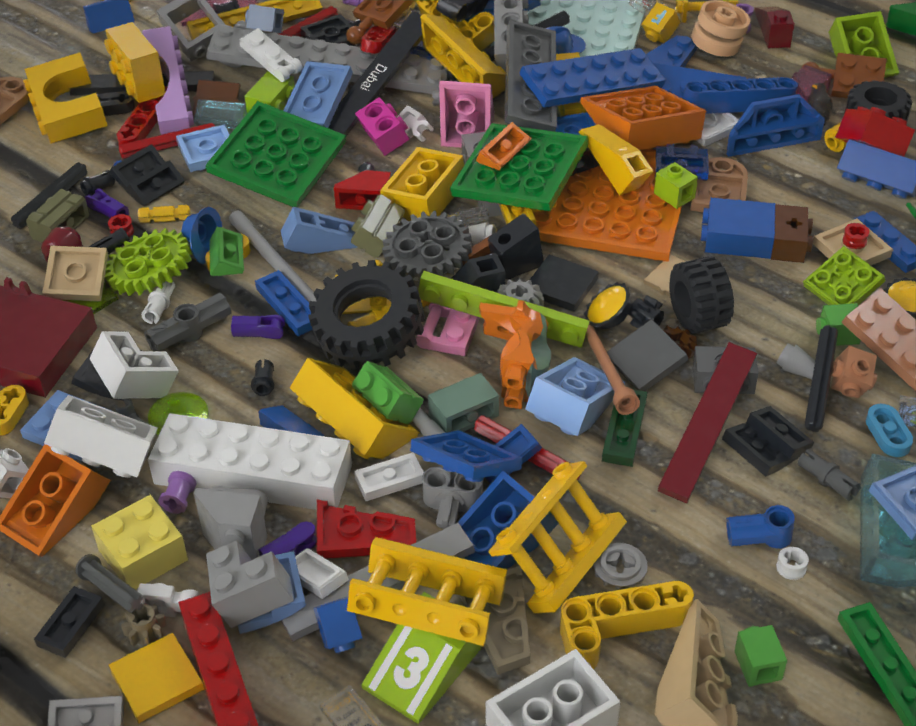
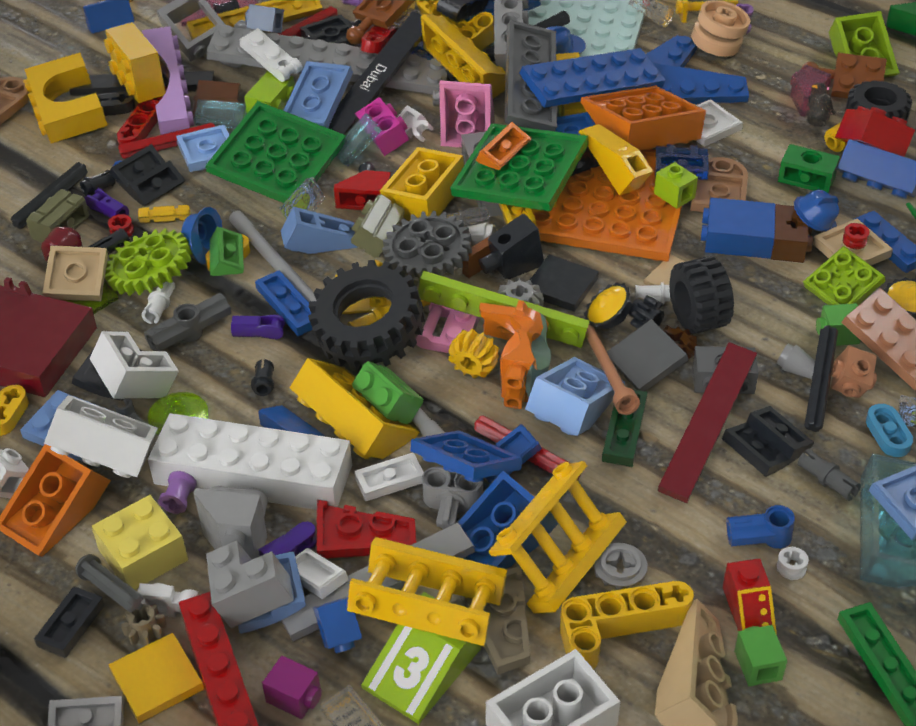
sand green brick [428,373,499,433] -> none
black slope [451,253,505,293] -> none
yellow brick [641,2,681,43] -> none
blue beam [682,77,798,114] -> none
blue wedge [726,94,825,157] -> none
dark red slope [755,6,795,48] -> none
none -> magenta brick [262,655,322,719]
none -> clear tile [279,177,326,219]
none -> clear light blue tile [337,113,382,167]
none -> yellow gear [448,328,499,379]
none -> white pin [635,282,670,304]
none -> red slope [722,558,777,635]
none -> green brick [778,144,840,193]
none -> blue piece [794,189,840,231]

